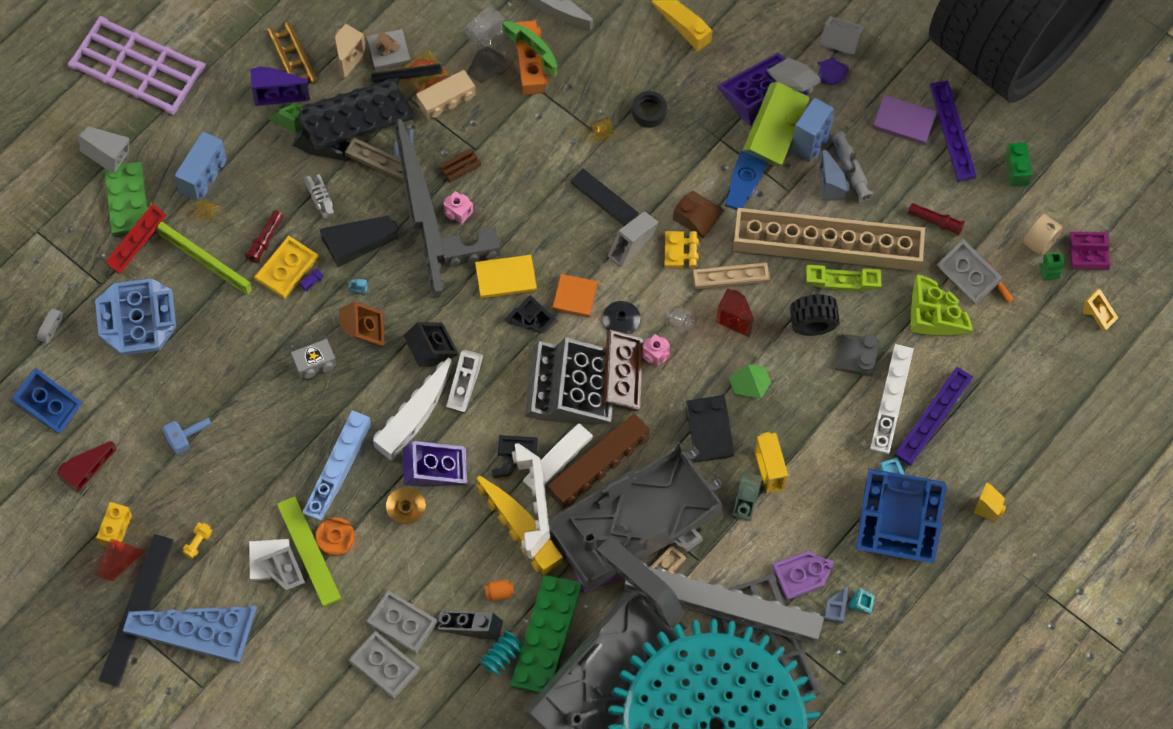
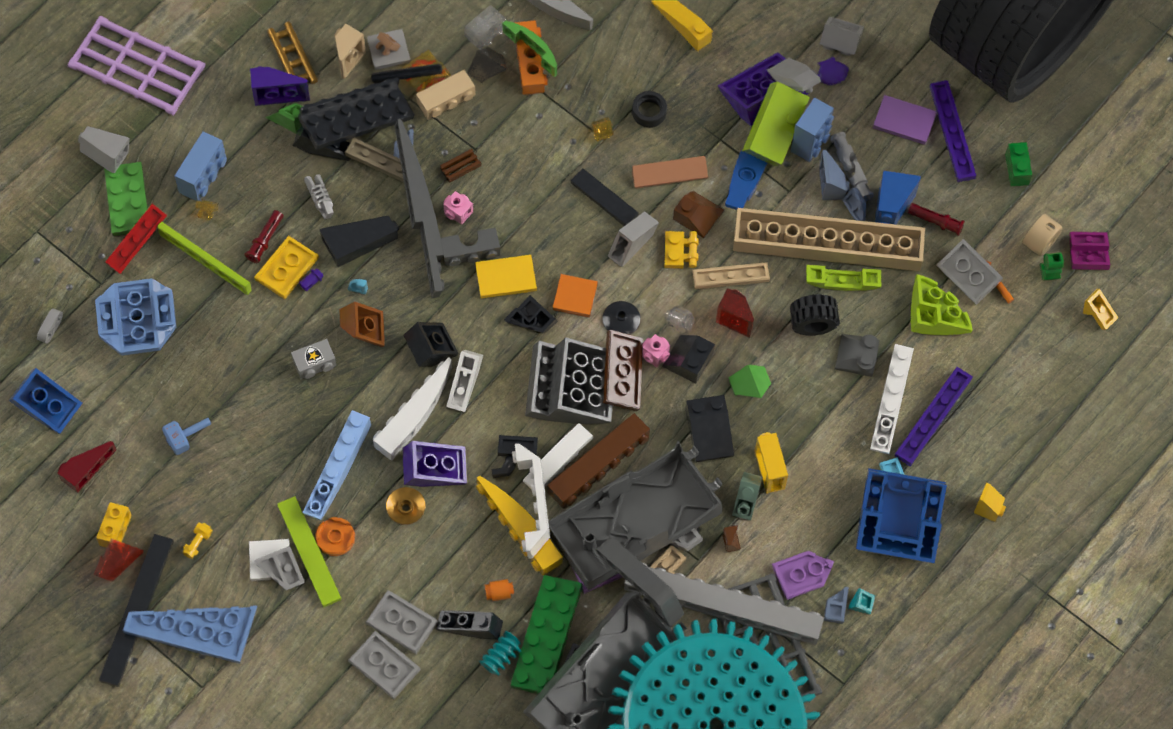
none -> nougat slope [632,156,708,188]
none -> black slope [662,335,715,384]
none -> reddish brown slope [722,525,741,552]
none -> sand blue tile [842,188,866,221]
none -> blue slope [875,171,921,225]

